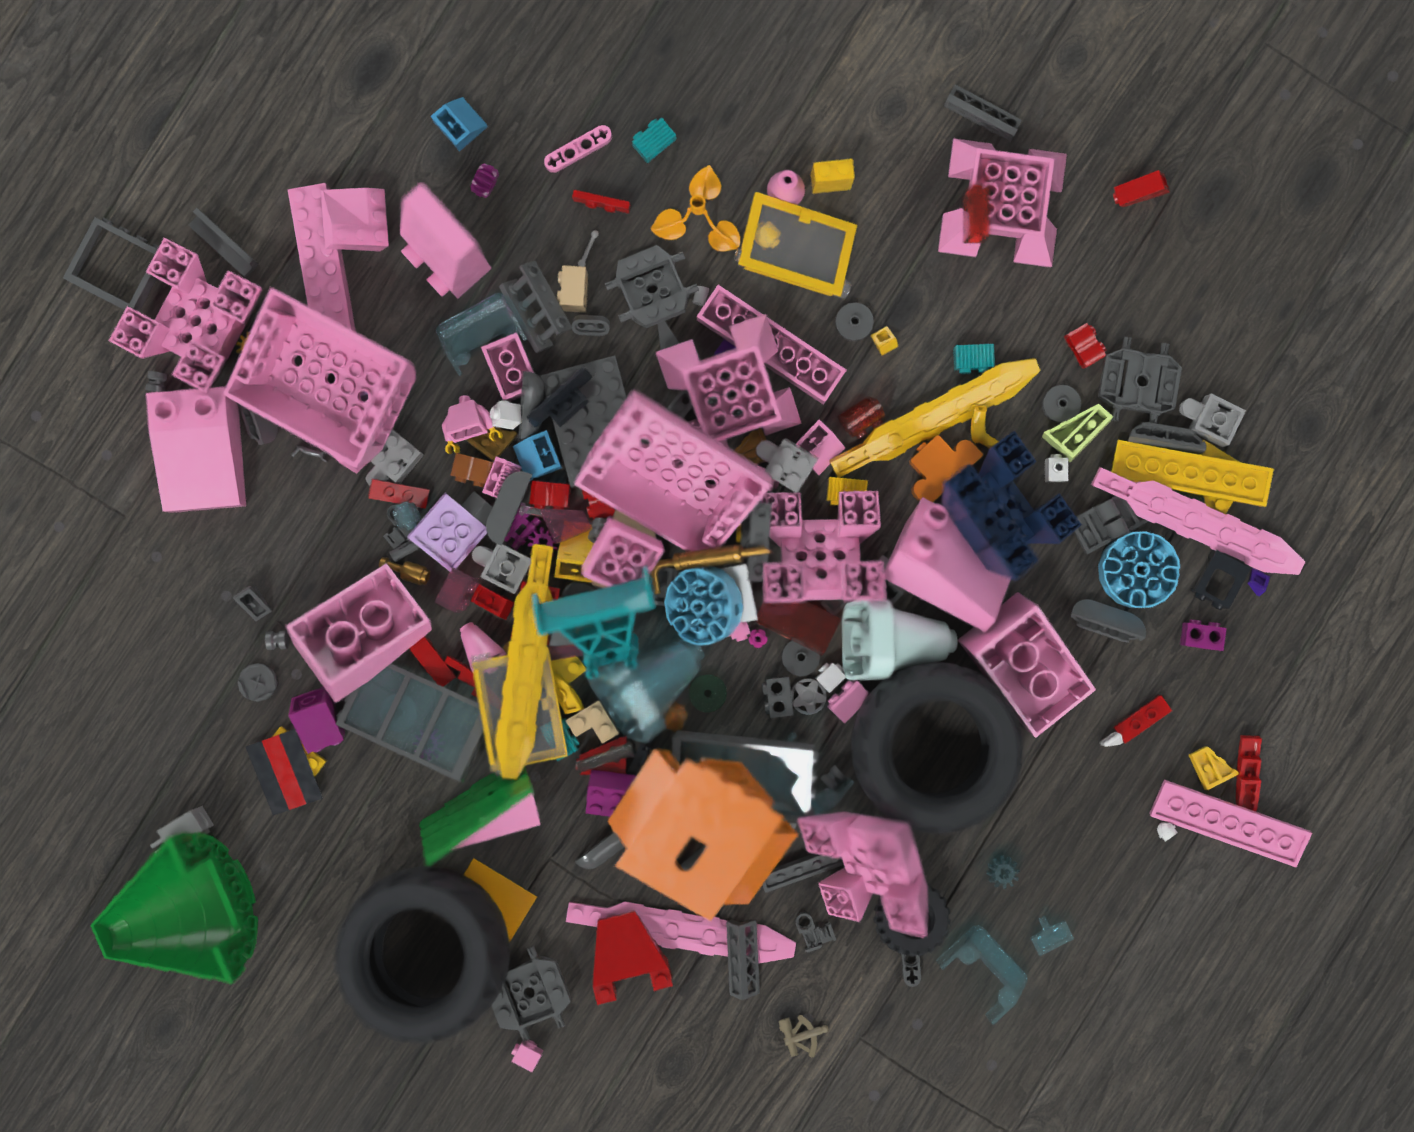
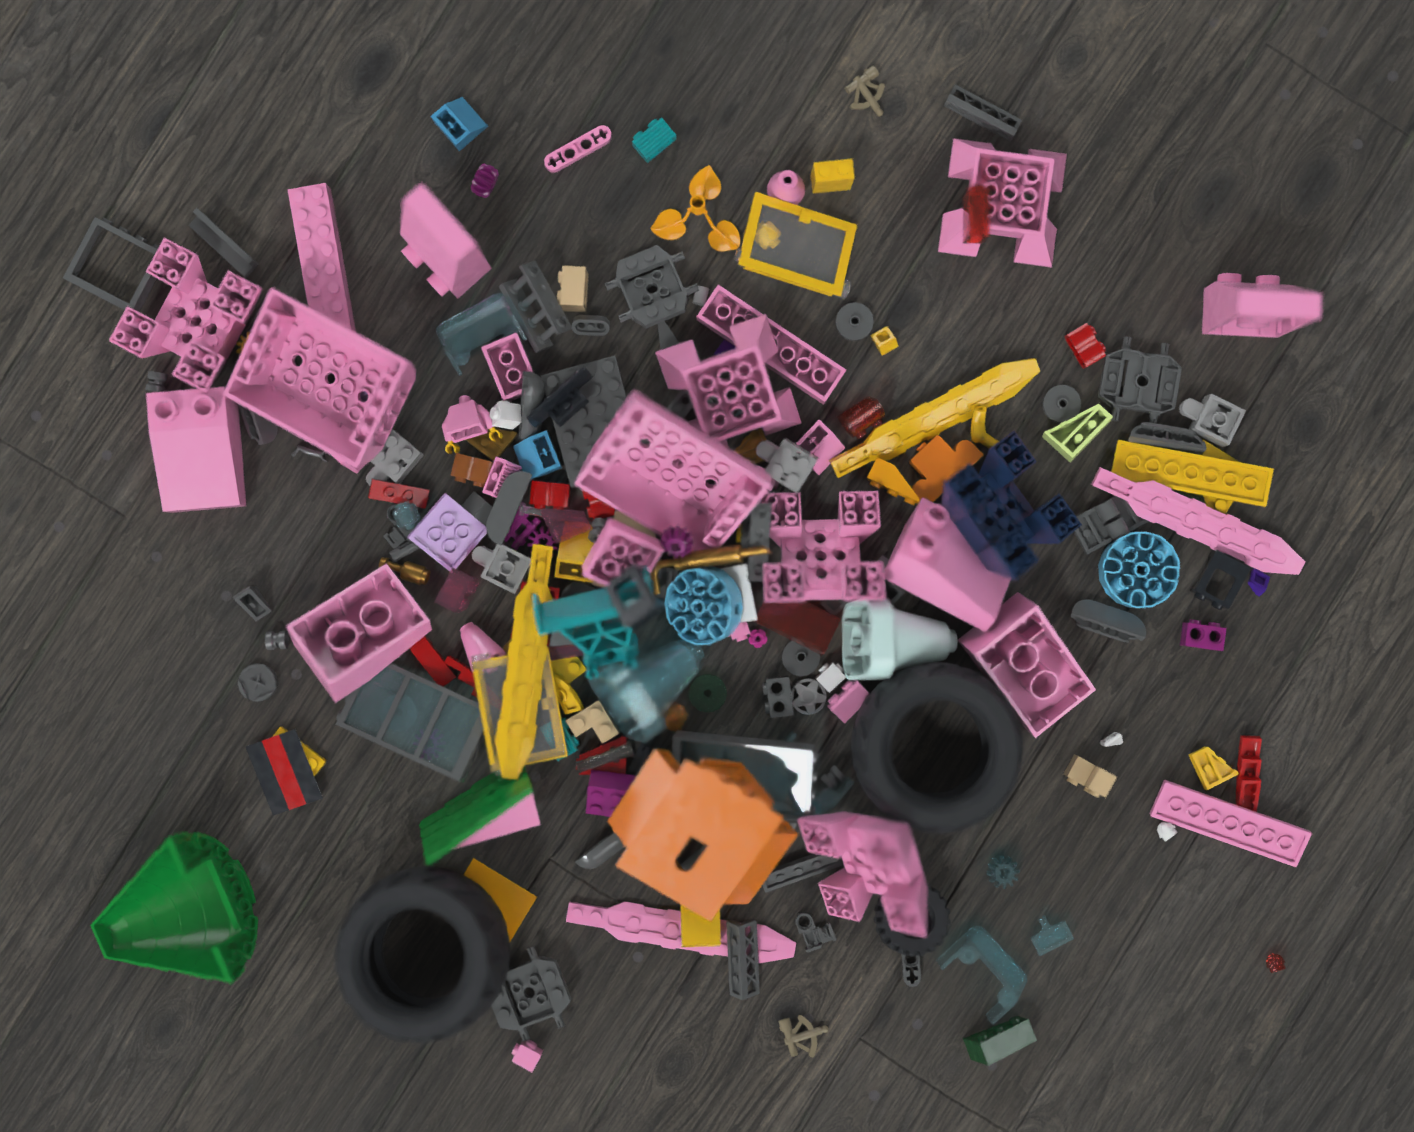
light grey brick [150,806,214,851] -> none
magenta slope [288,686,345,753] -> none
bright pink slope [321,188,389,251] -> none
red plate [471,584,515,620] -> none
red plate [572,190,631,213] -> none
light grey hinge [578,230,599,267] -> none
red wedge [593,911,673,1005] -> none
yellow brick [826,477,868,506] -> none
teal brick [953,344,995,374] -> none
white brick [1045,454,1068,482] -> none
red slope [1113,170,1170,207] -> none
red plate [1113,695,1172,744] -> none
none -> black window [605,565,666,629]
none -> magenta gear [660,525,694,559]
none -> yellow brick [680,904,721,948]
none -> dark tan piece [845,66,885,116]
none -> light orange slope [867,457,920,506]
none -> wedge [963,1016,1037,1066]
none -> tan brick [1063,754,1117,798]
none -> bright pink slope [1202,273,1321,338]
none -> clear red plate [1266,954,1286,973]

